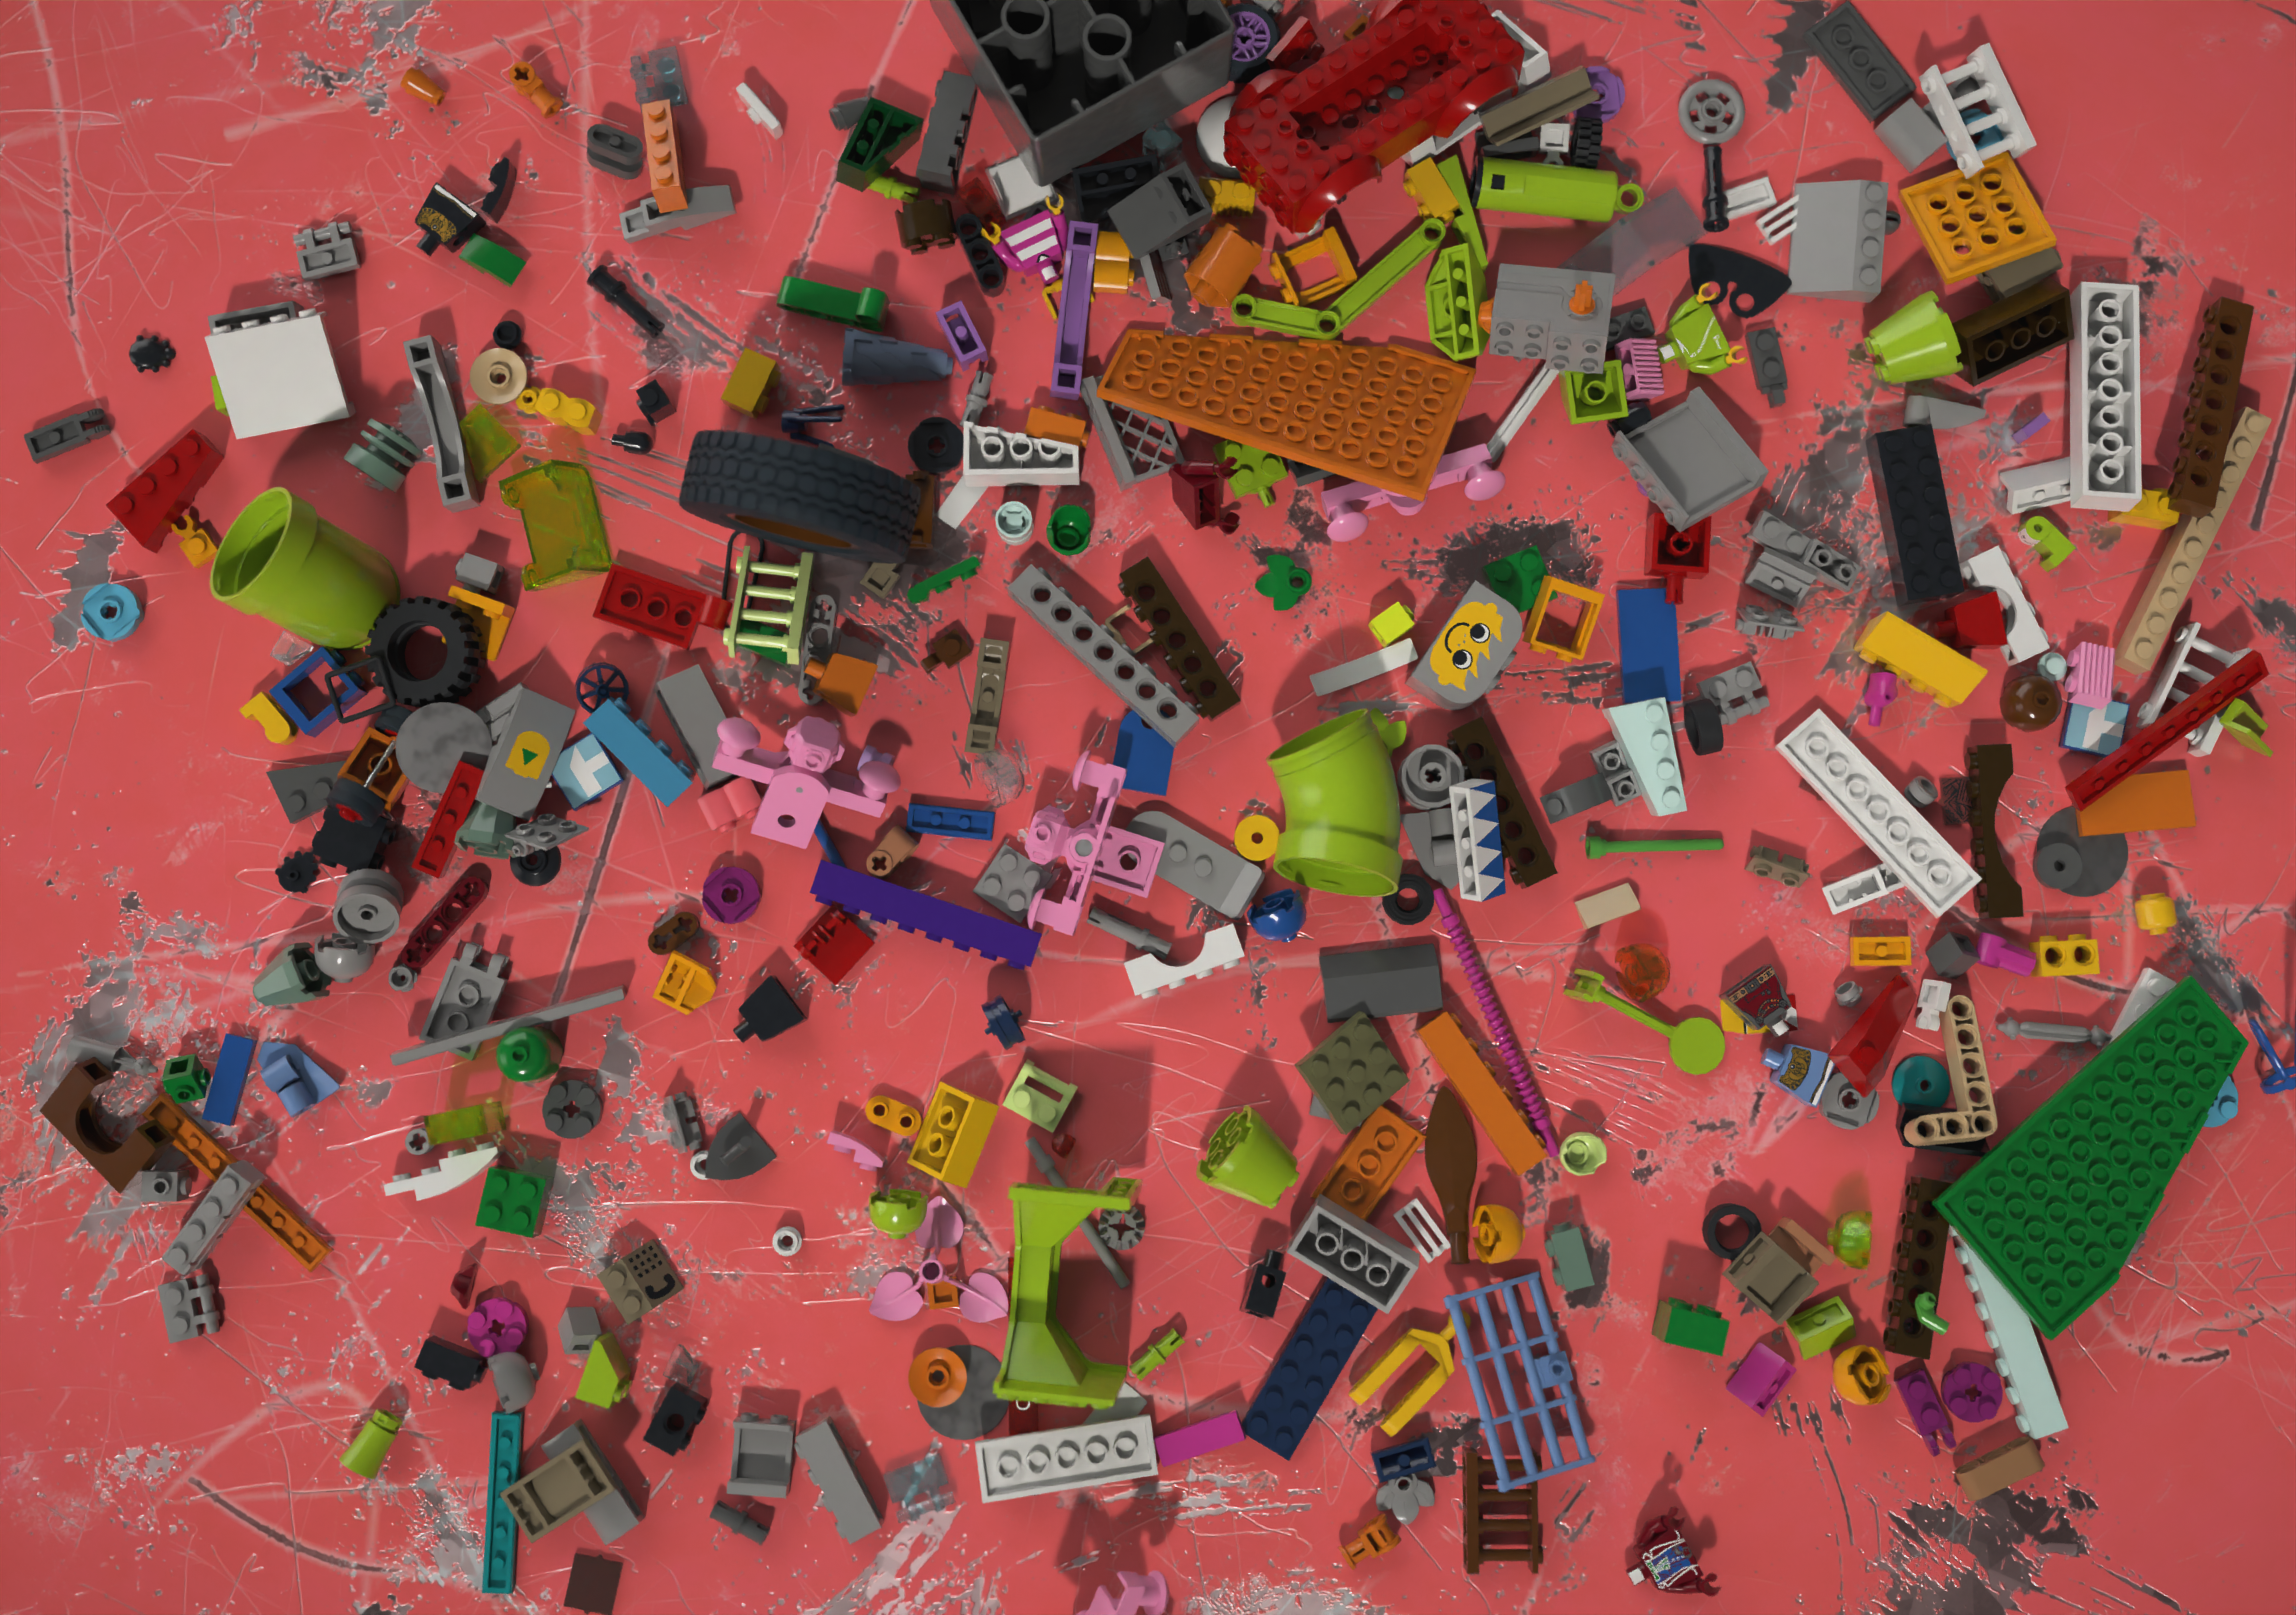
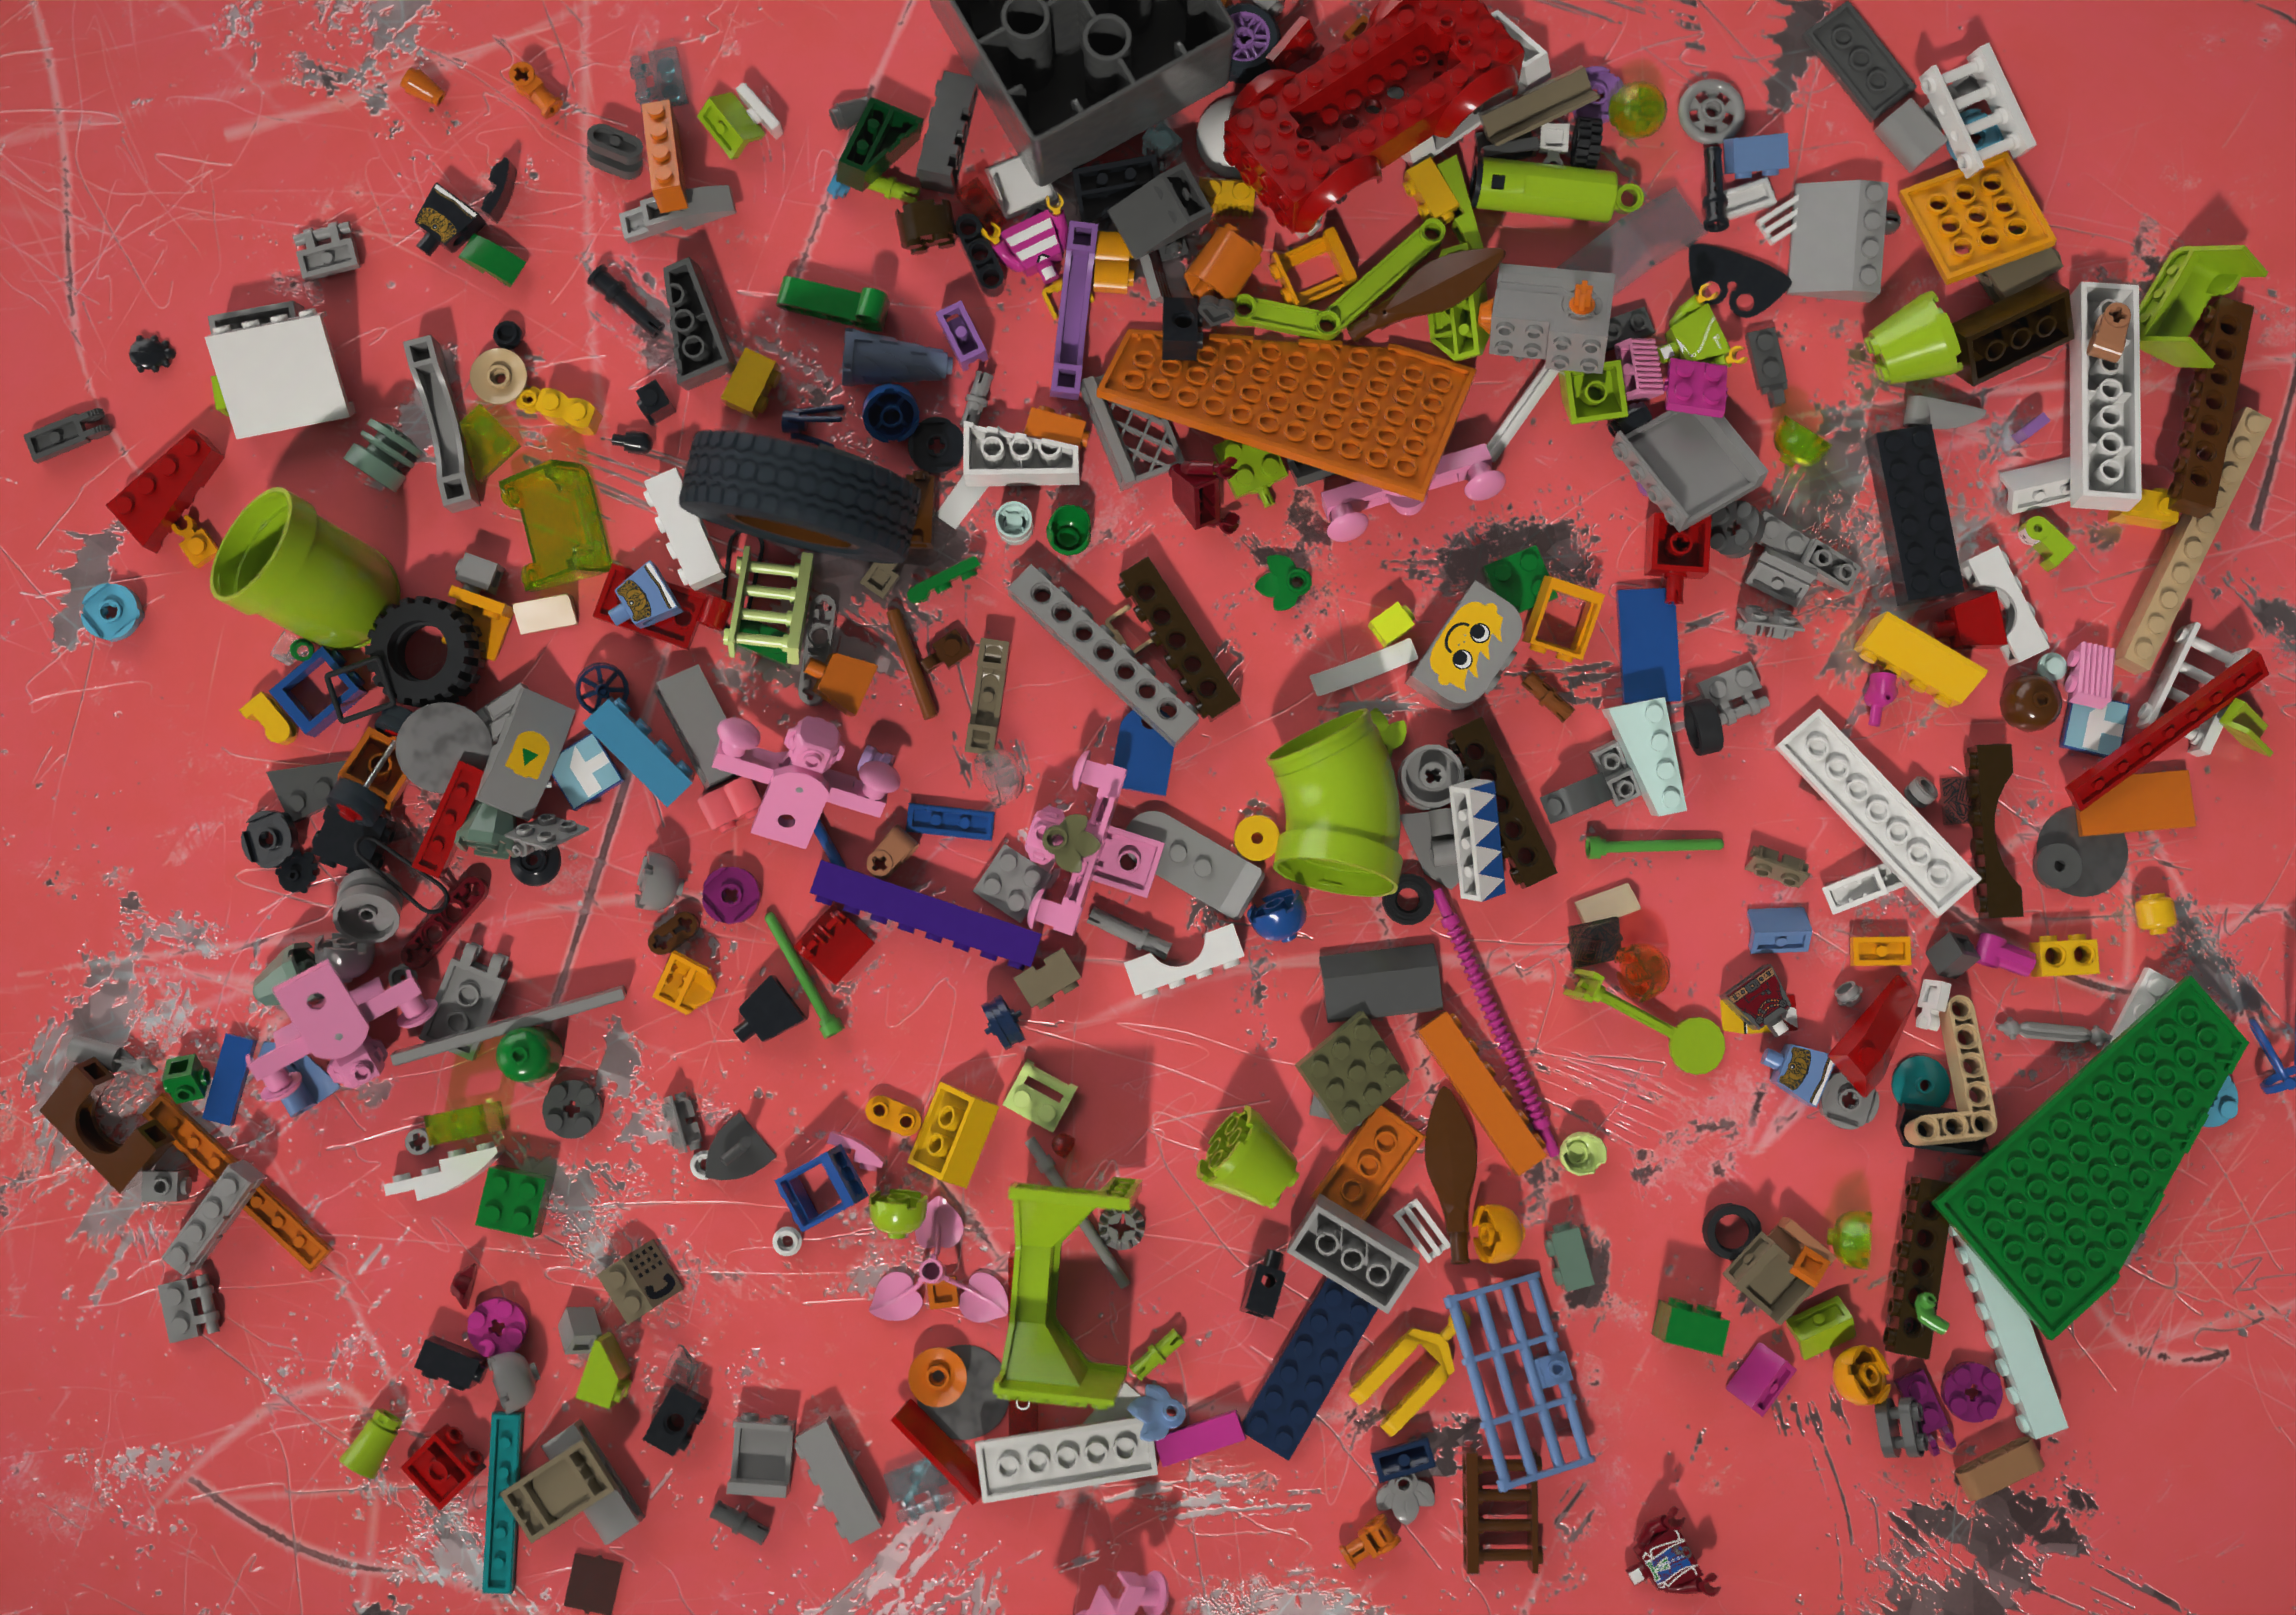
none -> black plate [241,810,300,868]
none -> bright pink piece [245,959,438,1102]
none -> green pin [290,638,314,661]
none -> black piece [354,835,449,914]
none -> red plate [400,1423,487,1511]
none -> tan slope [512,593,578,635]
none -> medium blue torso [608,560,684,629]
none -> light grey cylinder [635,851,684,911]
none -> white wedge [643,467,726,591]
none -> dark grey wedge [663,257,737,391]
none -> lime panel [697,92,765,159]
none -> bright green piece [765,912,845,1039]
none -> blue window [775,1144,869,1232]
none -> dark azure plate [827,173,851,199]
none -> blue cylinder [862,383,920,443]
none -> dark orange piece [886,608,938,720]
none -> red tile [890,1398,982,1505]
none -> dark tan brick [1013,948,1082,1010]
none -> olive plate [1042,814,1101,873]
none -> light blue plate [1127,1384,1186,1441]
none -> black brick [1162,297,1203,361]
none -> dark grey tile [1198,295,1236,327]
none -> reddish brown animal [1347,248,1506,342]
none -> dark orange pin [1521,671,1575,723]
none -> clear smoke piece [1567,916,1623,969]
none -> clear neon green cylinder [1608,81,1668,140]
none -> dark pink plate [1663,358,1728,418]
none -> dark grey plate [1710,501,1765,559]
none -> medium blue brick [1723,133,1789,179]
none -> medium blue panel [1747,907,1813,954]
none -> clear neon green cylinder [1773,415,1833,468]
none -> orange tile [1789,1246,1831,1288]
none -> dark grey brick [1875,1397,1929,1458]
none -> nougat piece [2086,303,2131,363]
none -> lime windscreen [2139,245,2268,368]

